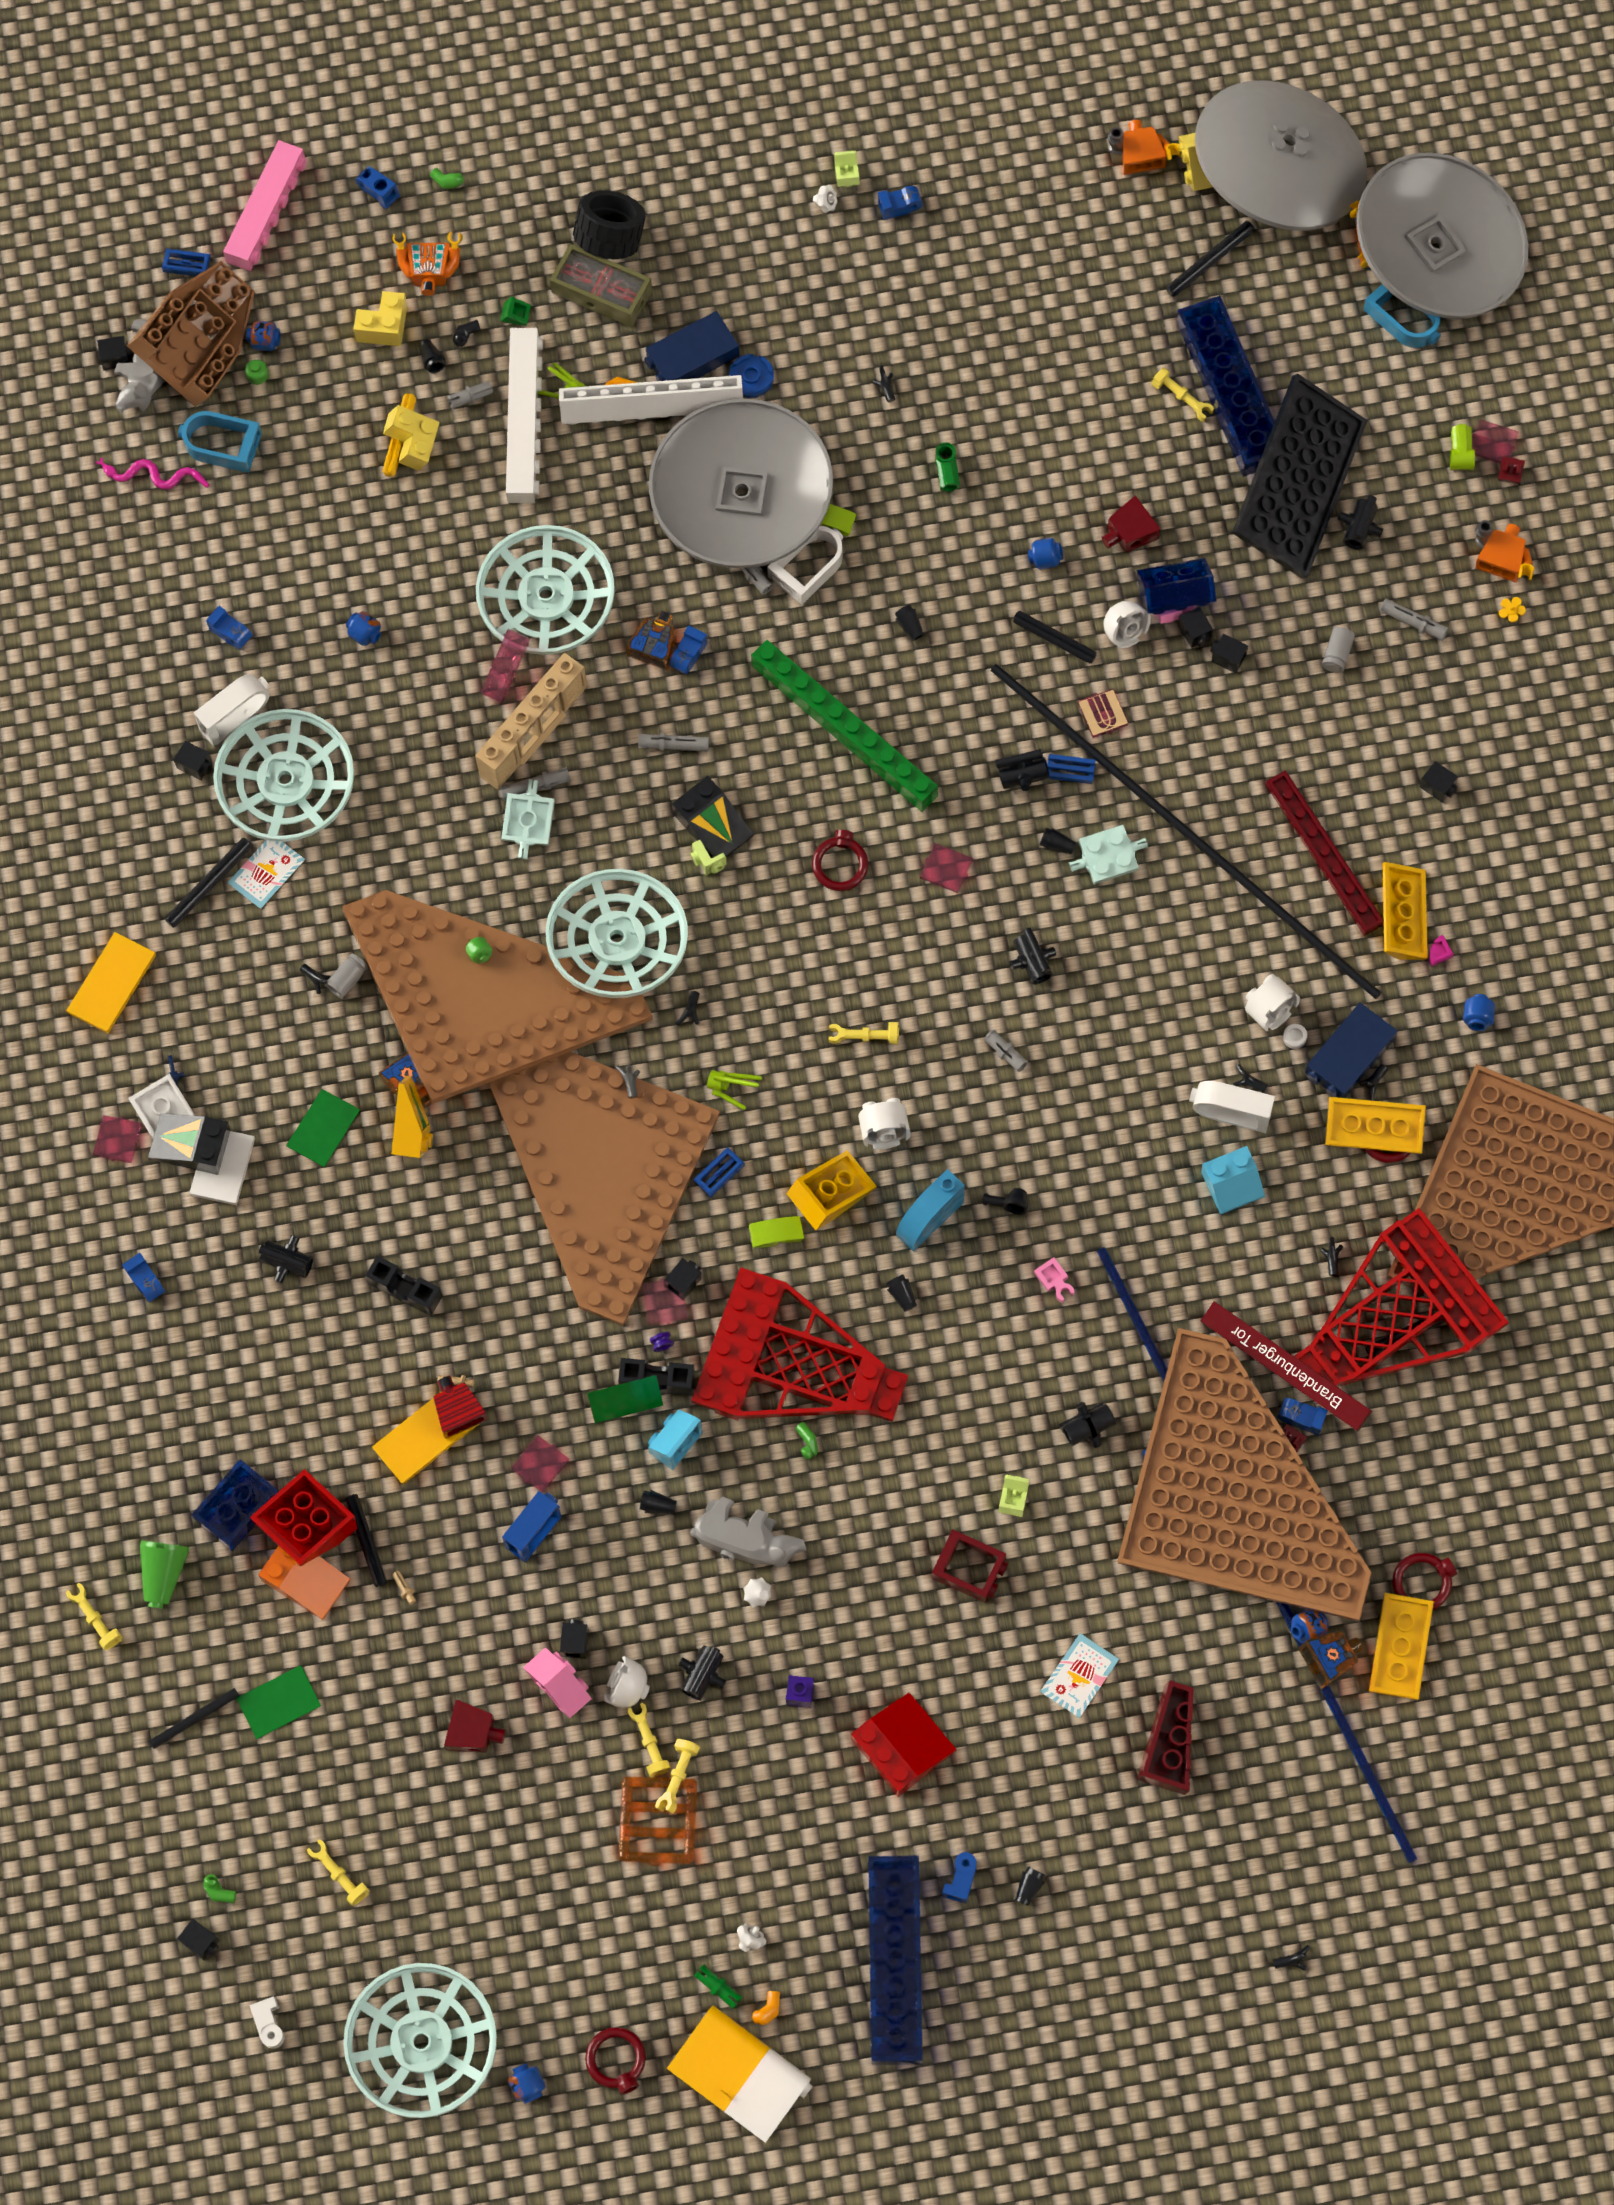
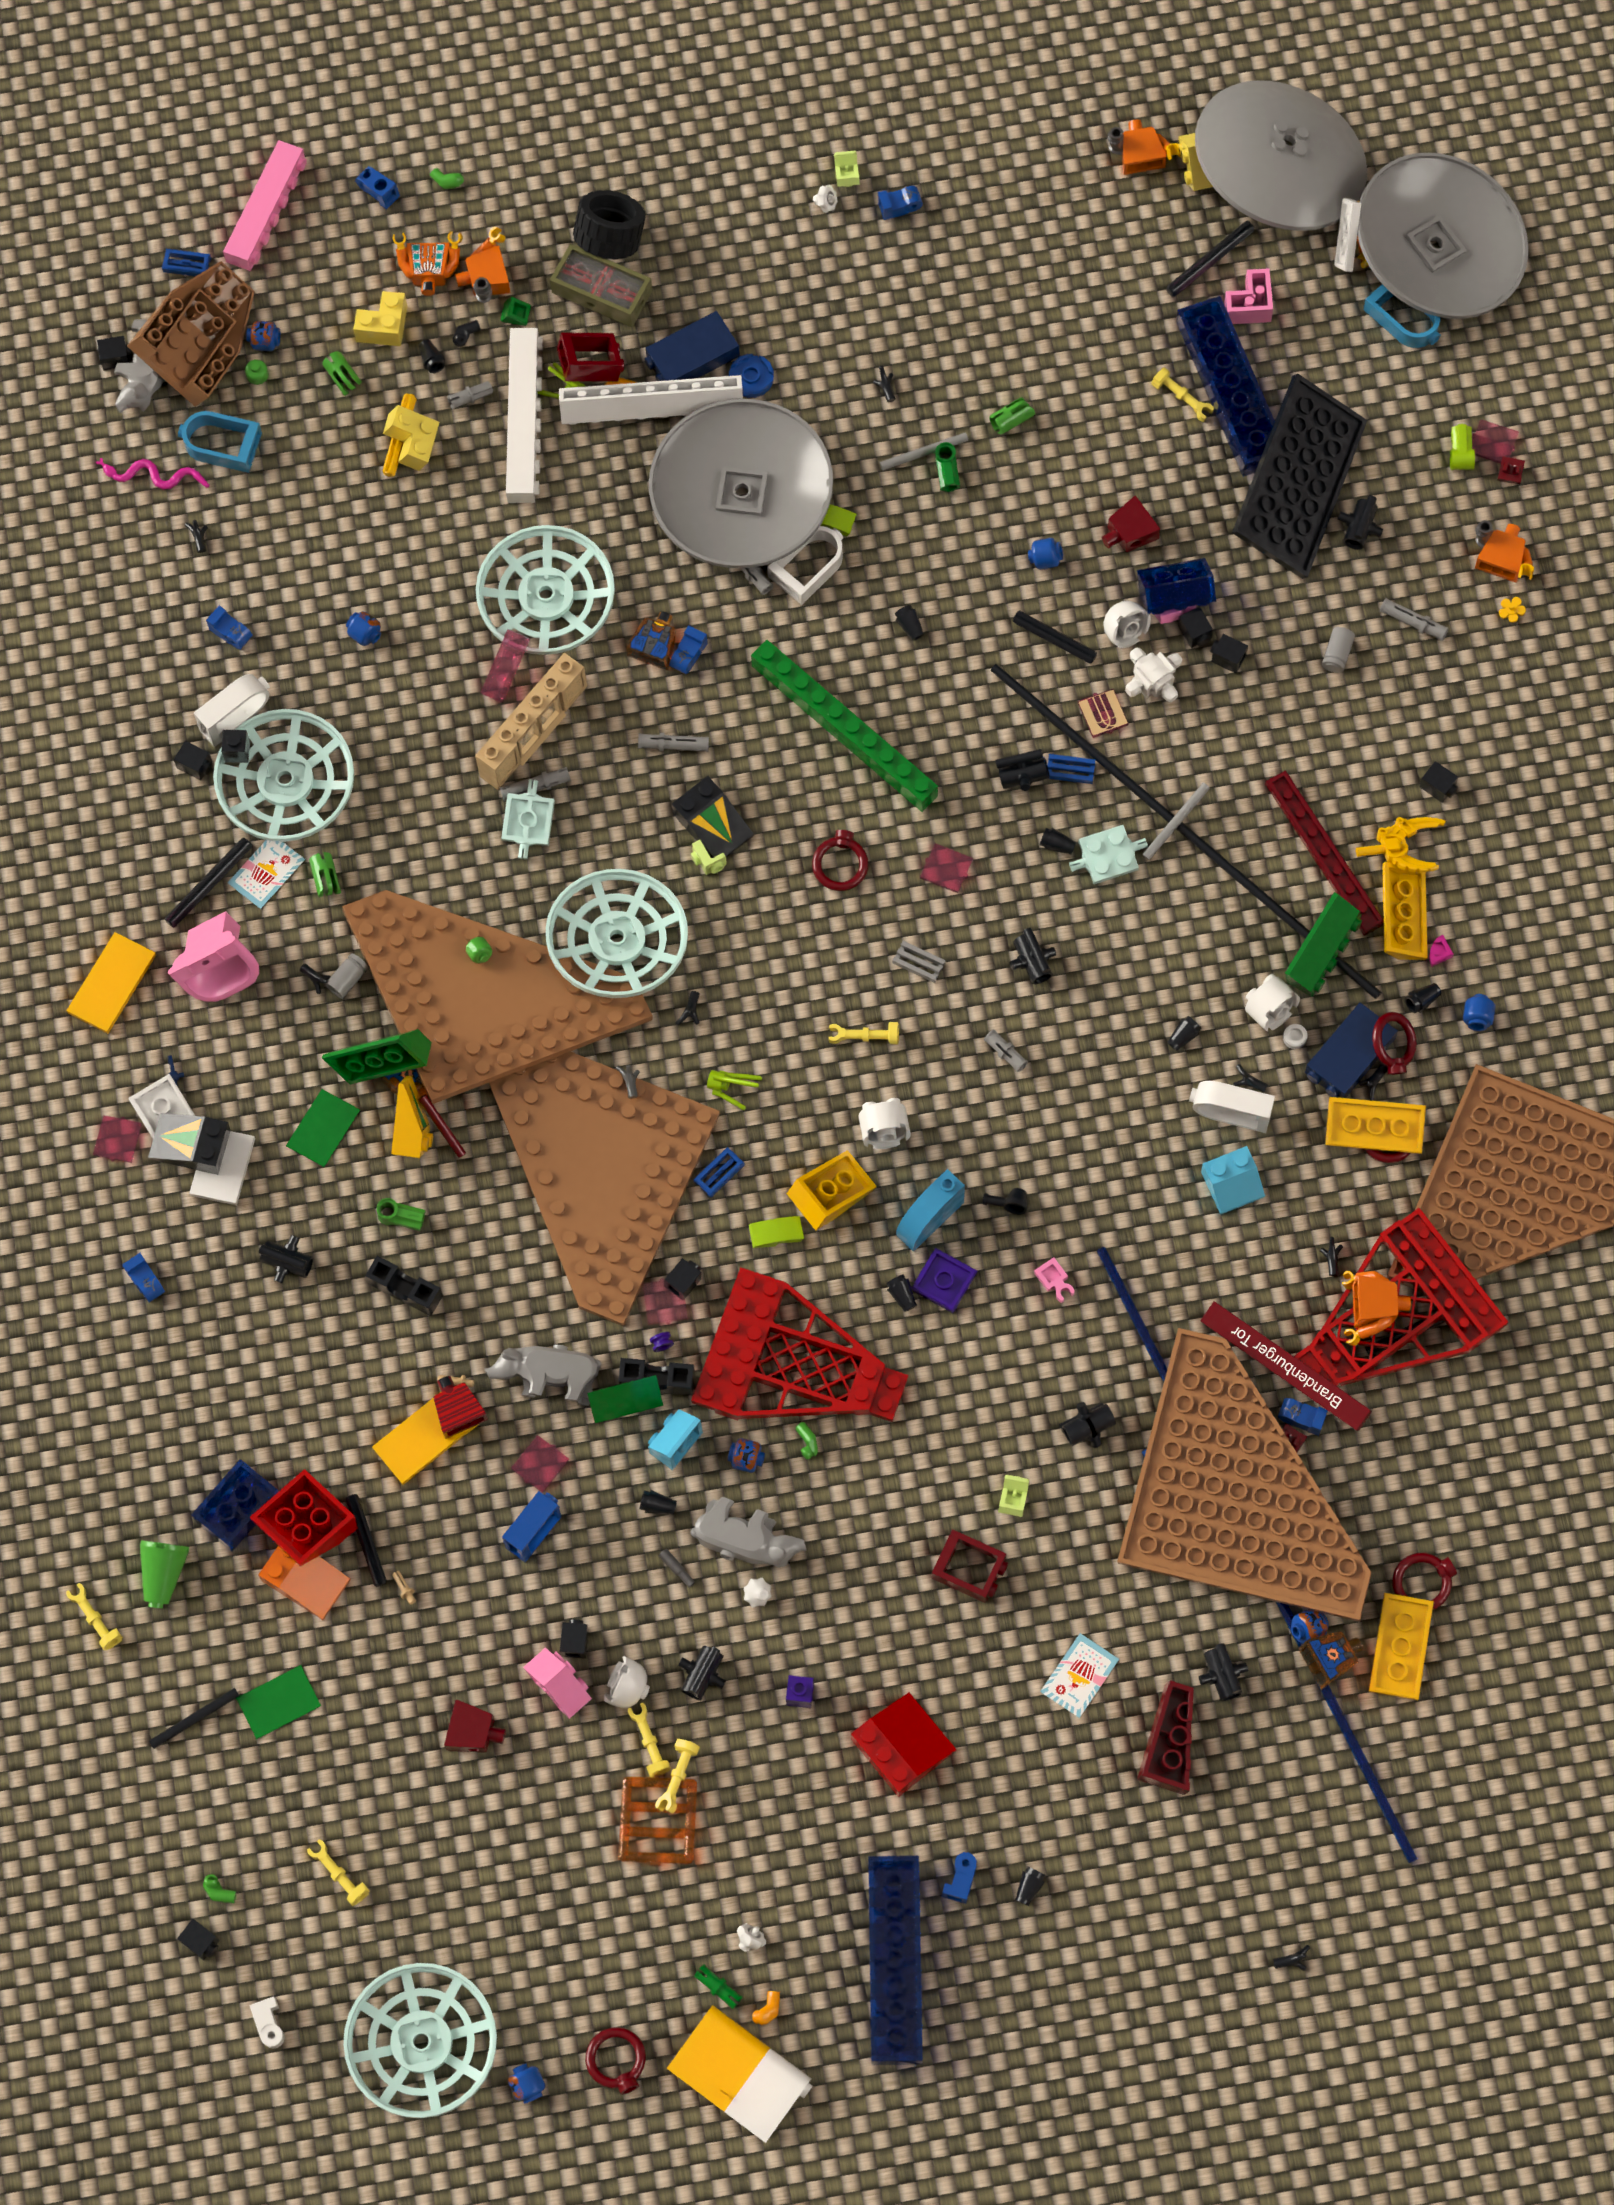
none -> bright pink piece [168,911,259,1002]
none -> black bar [185,520,208,553]
none -> black brick [221,730,250,763]
none -> bright green arm [309,852,341,897]
none -> bright green arm [322,351,362,396]
none -> green slope [322,1029,432,1085]
none -> bright green piece [377,1198,426,1231]
none -> dark red bar [418,1094,466,1158]
none -> orange torso [455,227,511,303]
none -> light grey animal [485,1345,601,1406]
none -> dark red window [557,332,624,382]
none -> flat silver pin [659,1549,695,1588]
none -> head [728,1438,765,1473]
none -> light grey bar [880,432,968,471]
none -> light grey tile [892,941,945,983]
none -> dark purple tile [911,1248,977,1313]
none -> bright green arm [990,397,1035,435]
none -> white piece [1125,647,1182,703]
none -> light grey bar [1142,782,1210,860]
none -> black cone [1167,1016,1202,1051]
none -> black pin [1199,1643,1248,1701]
none -> bright pink brick [1224,269,1273,325]
none -> green slope [1285,892,1362,997]
none -> white tile [1334,198,1361,272]
none -> orange torso [1342,1271,1411,1346]
none -> yellow bar [1356,817,1446,872]
none -> dark red piece [1372,1012,1417,1075]
none -> black cone [1405,983,1442,1013]

